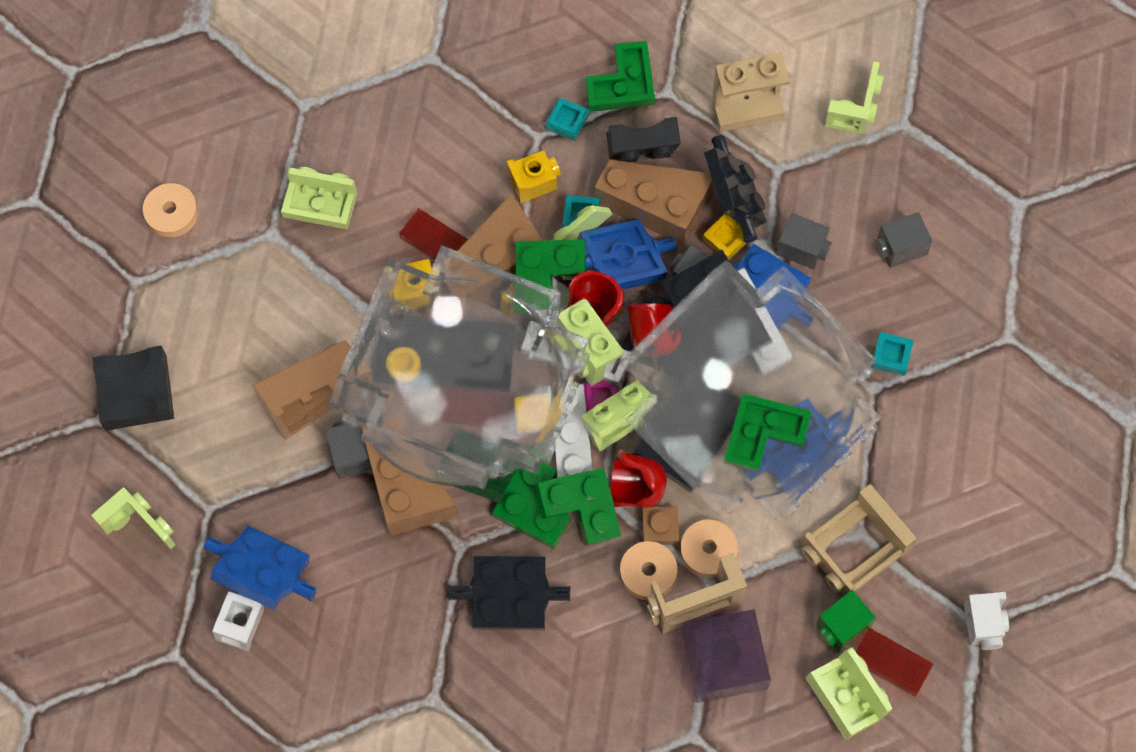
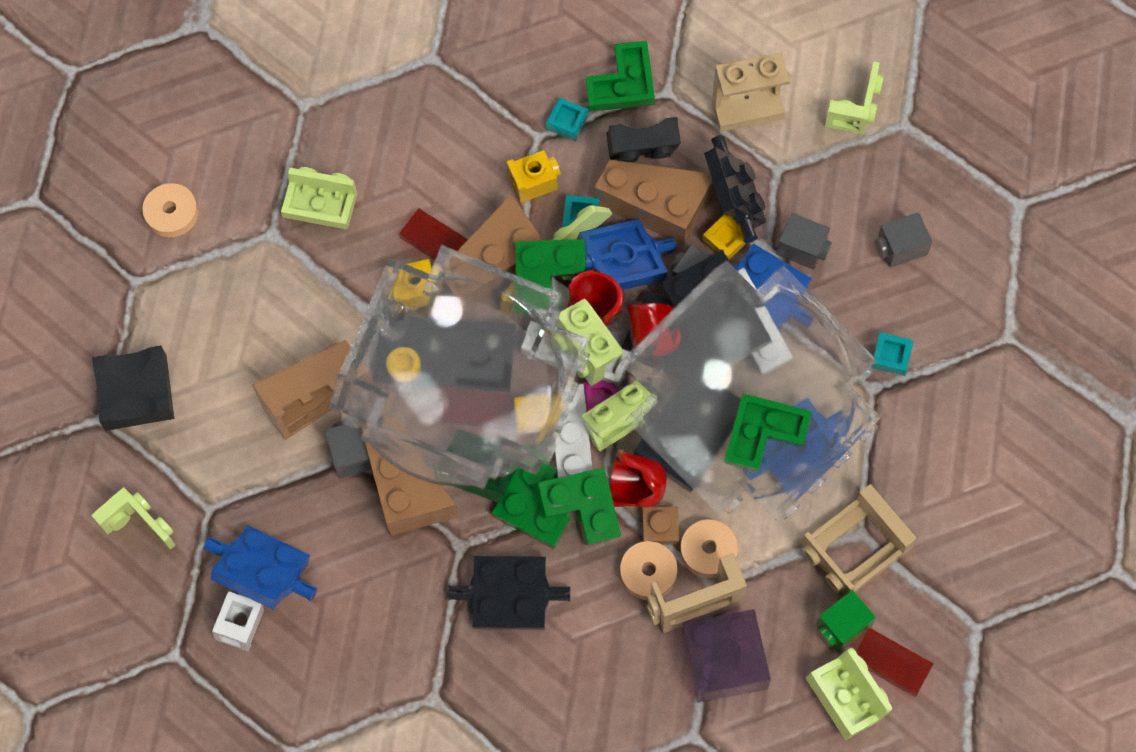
white brick [964,592,1009,650] -> none

